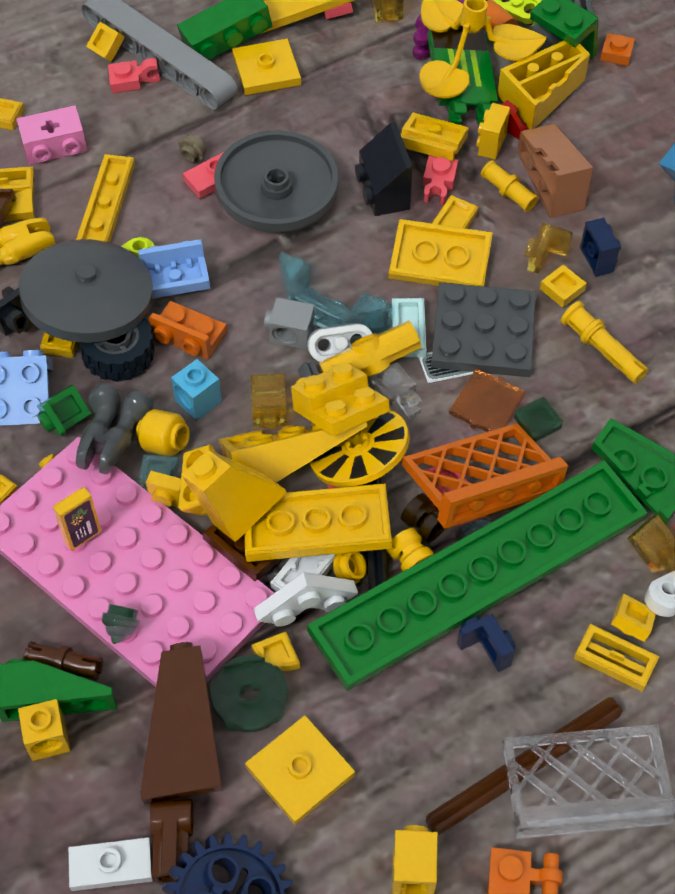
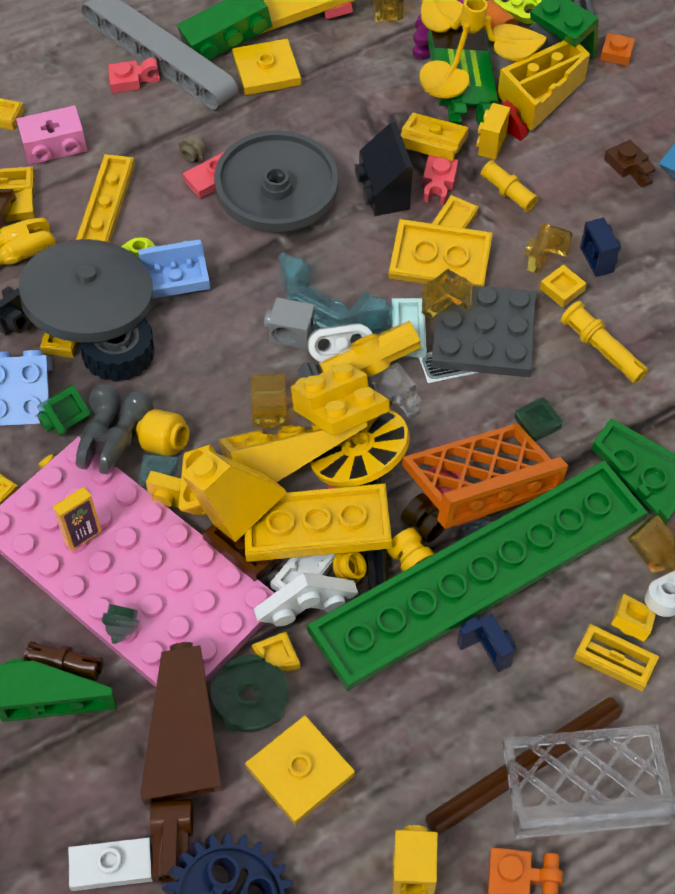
yellow brick [18,699,71,761] -> none
yellow plate [86,22,125,62] -> none
orange bracket [148,301,228,360] -> none
medium azure brick [171,359,222,421] -> none
clear orange piece [449,368,525,432] -> none
nougat wedge [517,124,593,218] -> none
none -> clear yellow bracket [421,269,472,318]
none -> reddish brown plate [604,140,655,187]

